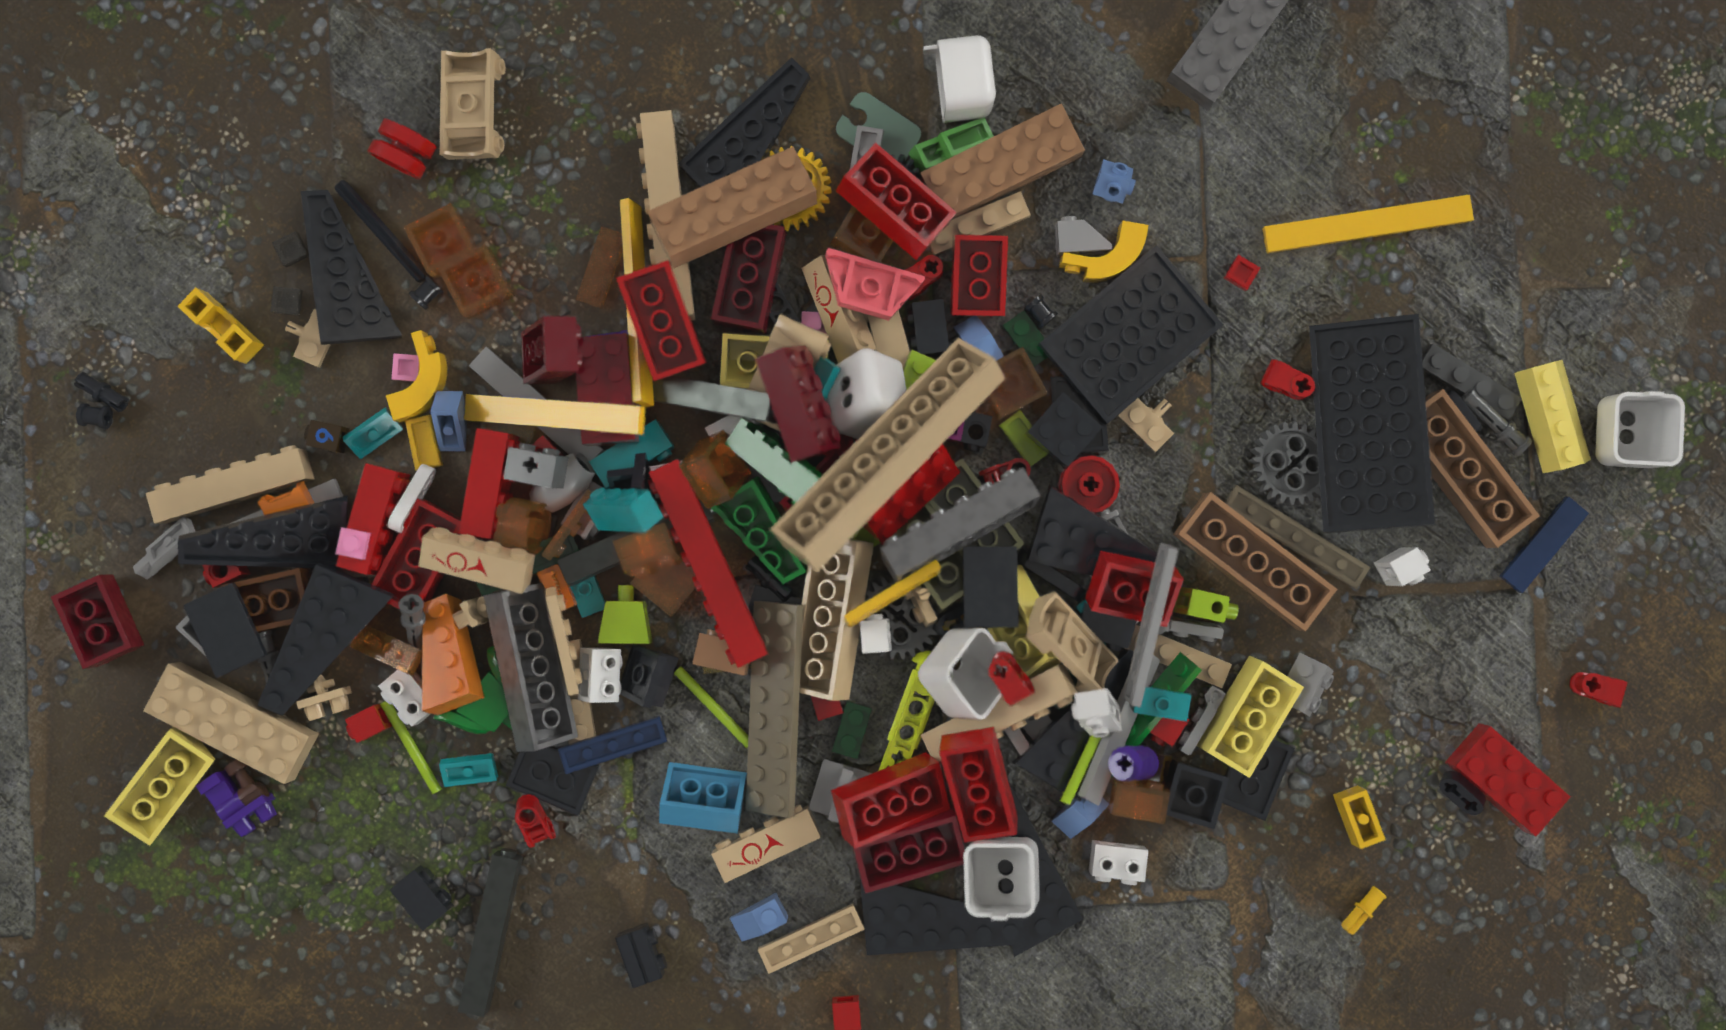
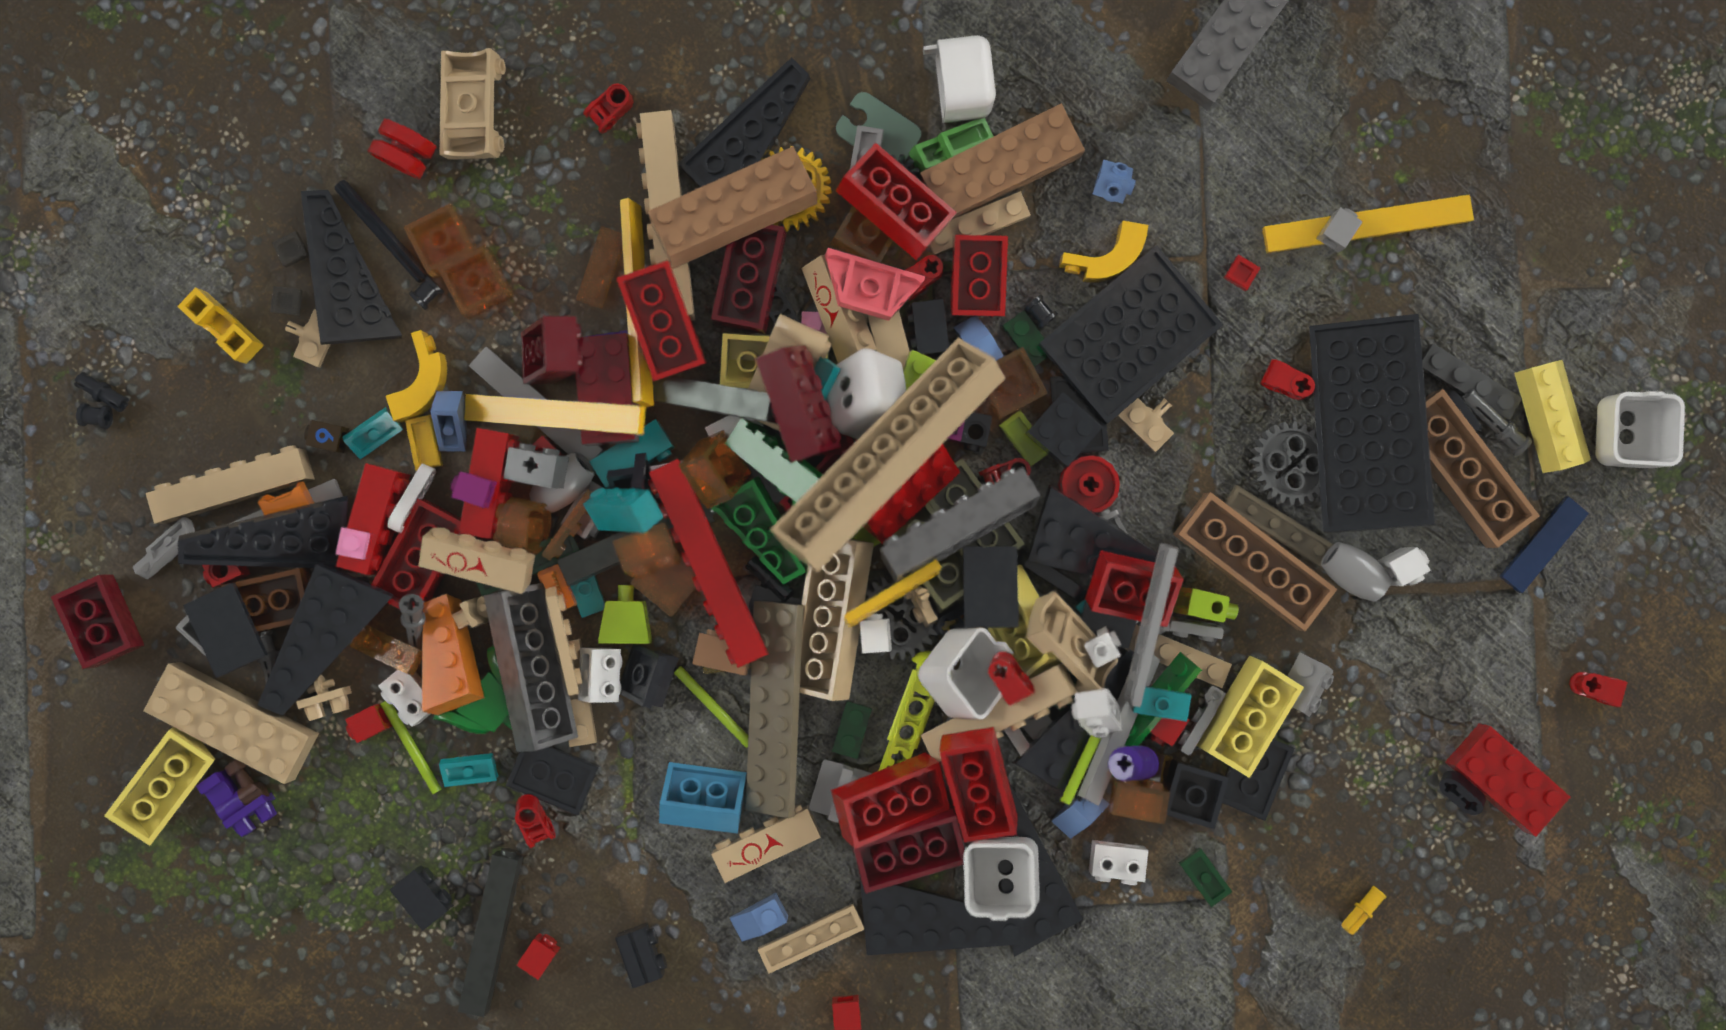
bright pink plate [391,353,419,382] -> none
dark blue tile [558,715,667,774] -> none
red tile [811,696,843,721] -> none
light grey slope [1055,216,1112,257] -> none
yellow brick [1333,785,1385,849] -> none
none -> magenta brick [451,471,497,508]
none -> red brick [517,933,561,980]
none -> red piece [583,83,634,134]
none -> white bracket [1084,626,1122,667]
none -> dark green plate [1178,847,1232,907]
none -> light grey brick [1316,207,1362,253]
none -> light grey piece [1321,542,1392,602]

